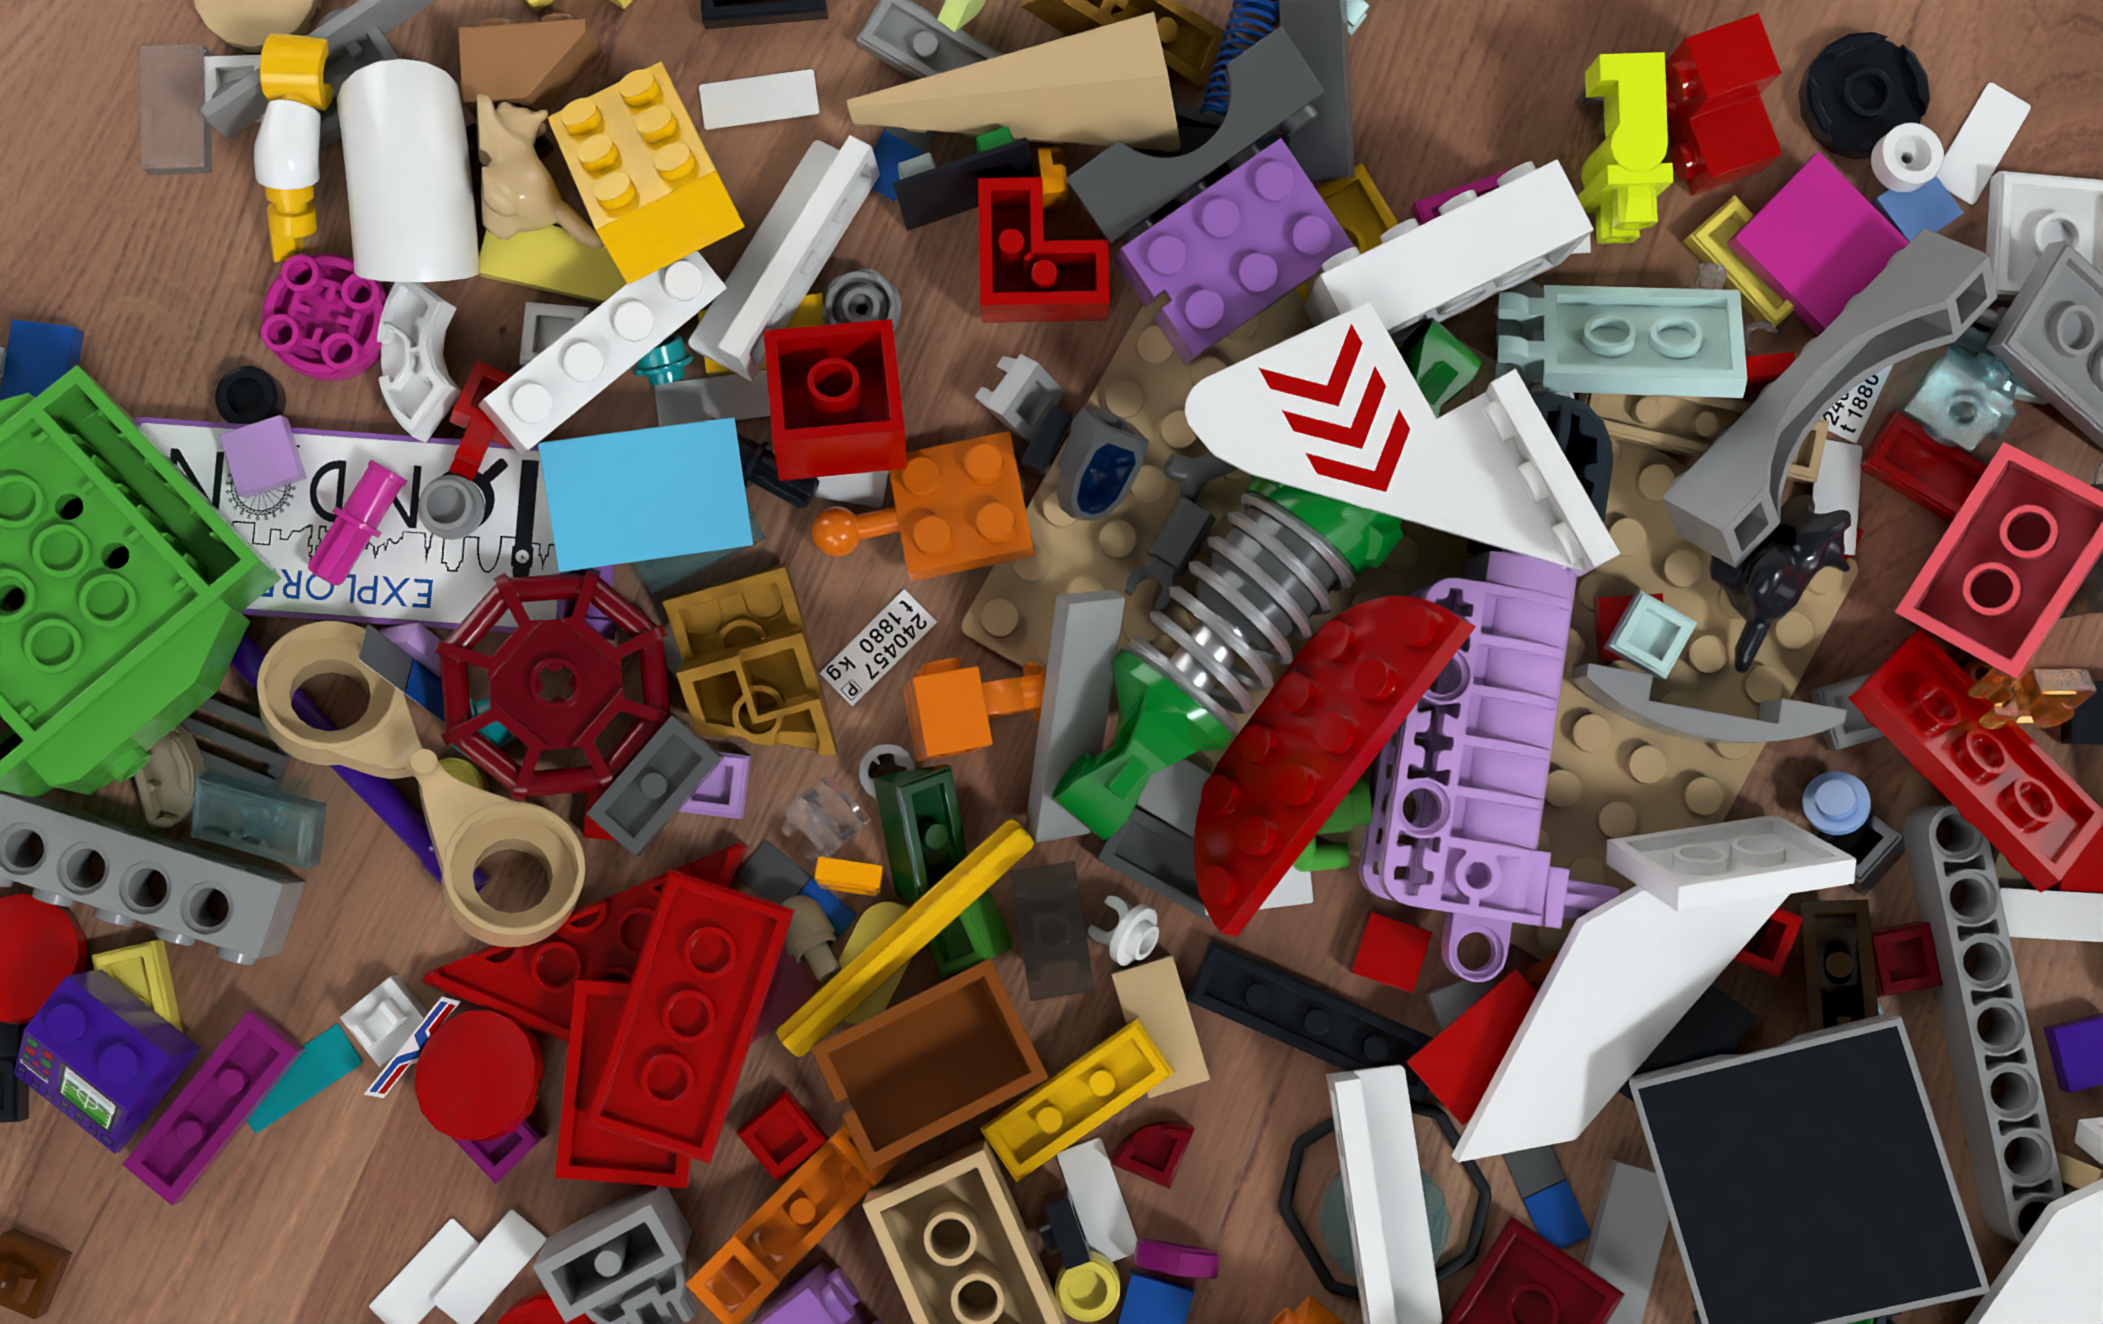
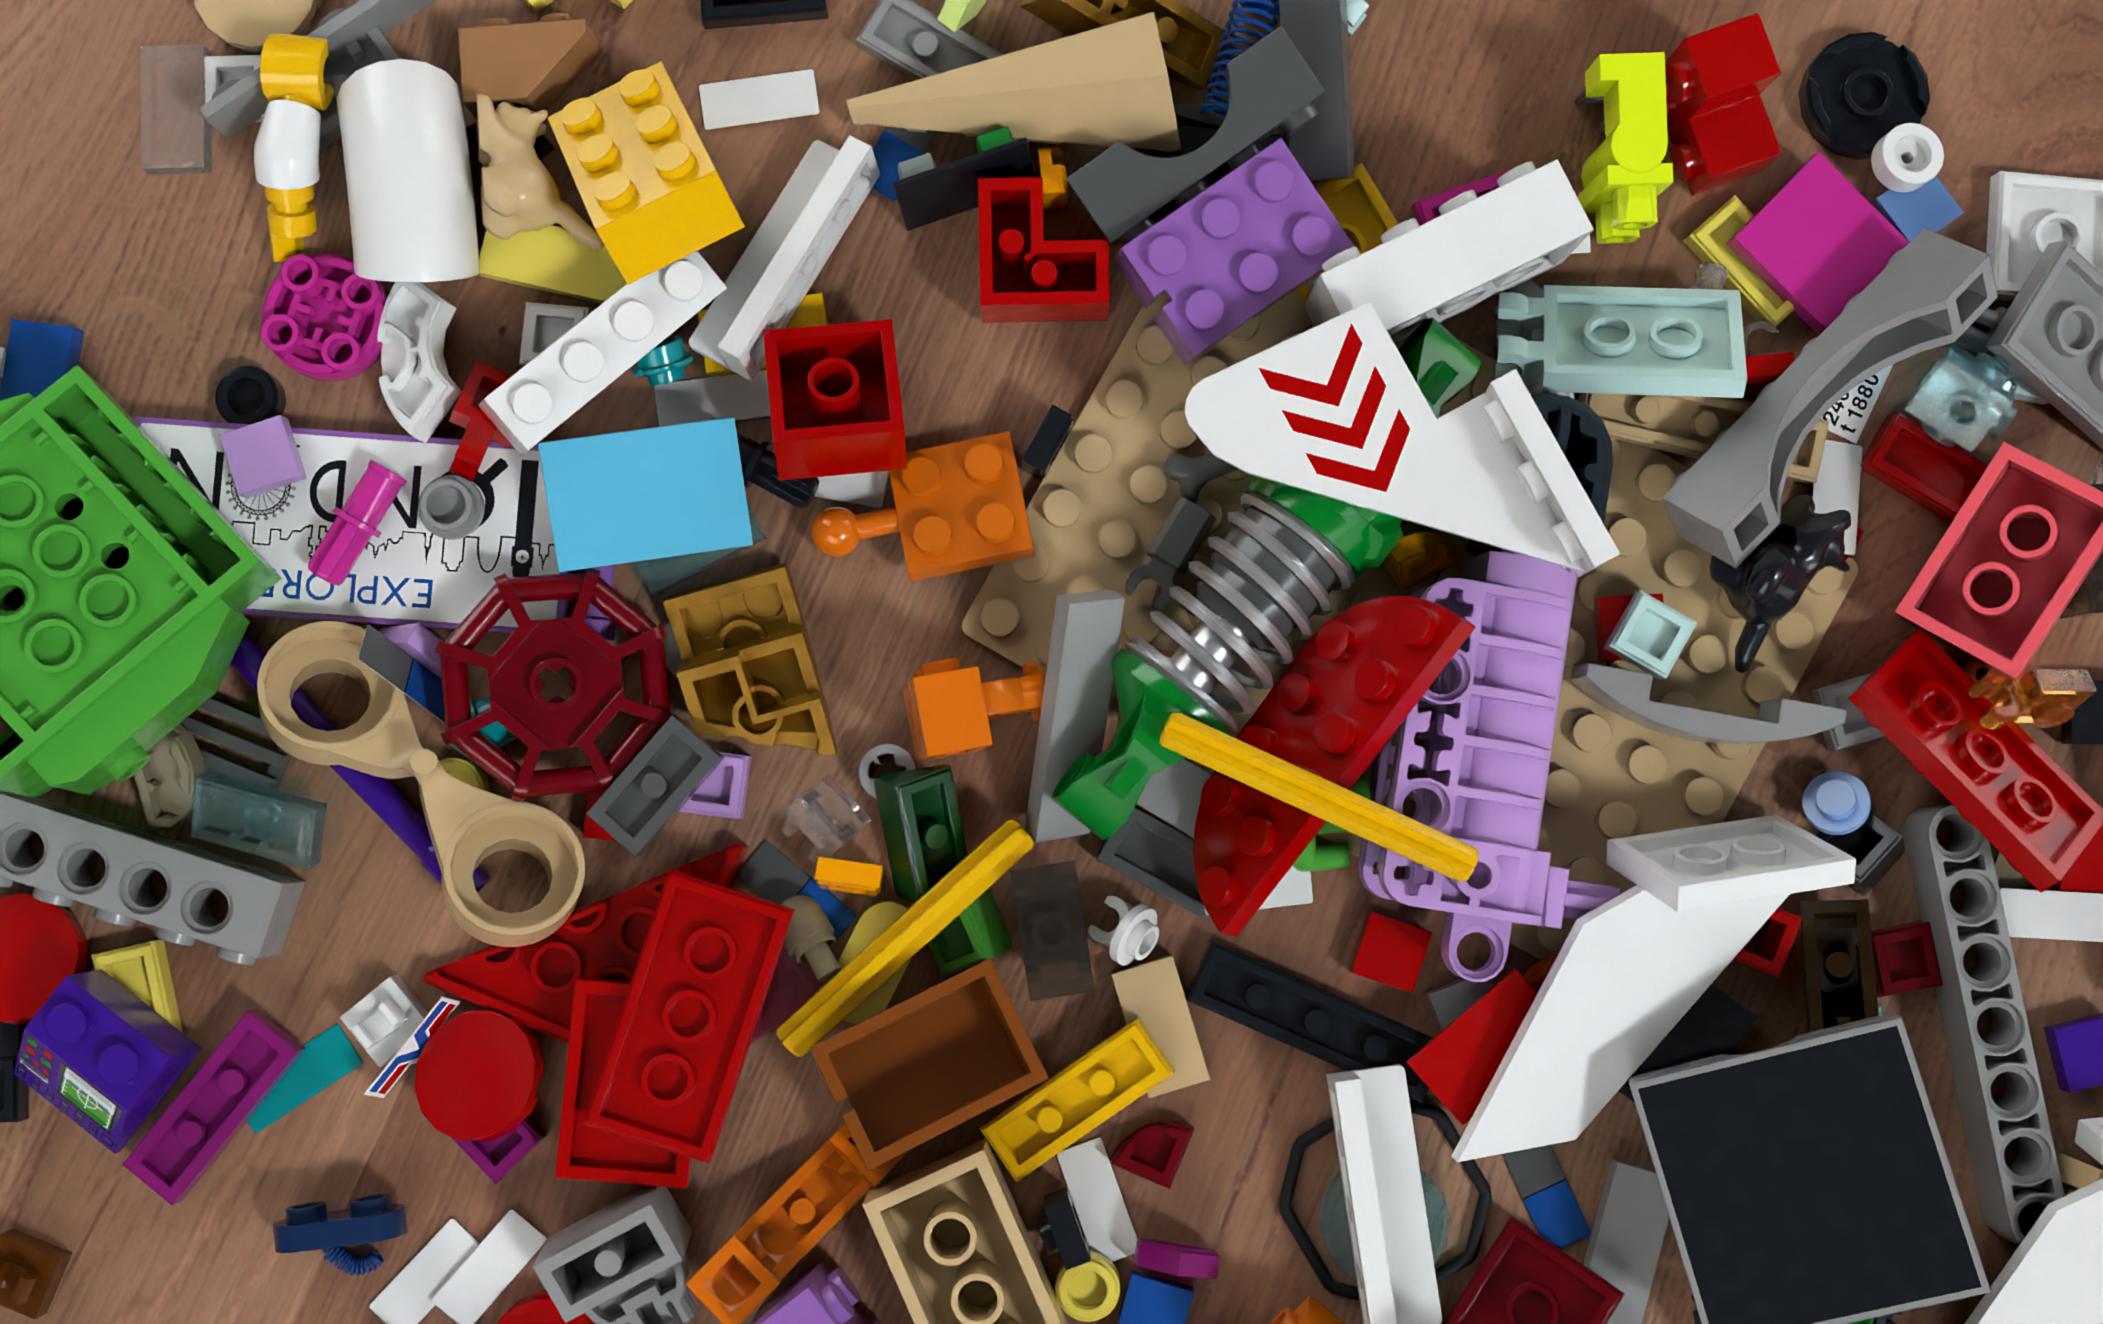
red tile [736,1088,829,1183] -> none
white sticker [820,589,937,707] -> none
light grey plate [822,269,901,332] -> none
light grey tile [975,354,1065,443] -> none
dark grey rock [1056,405,1149,521] -> none
white sticker [1936,83,2031,205] -> none
none -> dark blue plate [273,1194,408,1253]
none -> blue leg [323,1247,384,1276]
none -> yellow axle [1159,713,1479,882]
none -> tile [1387,532,1456,591]

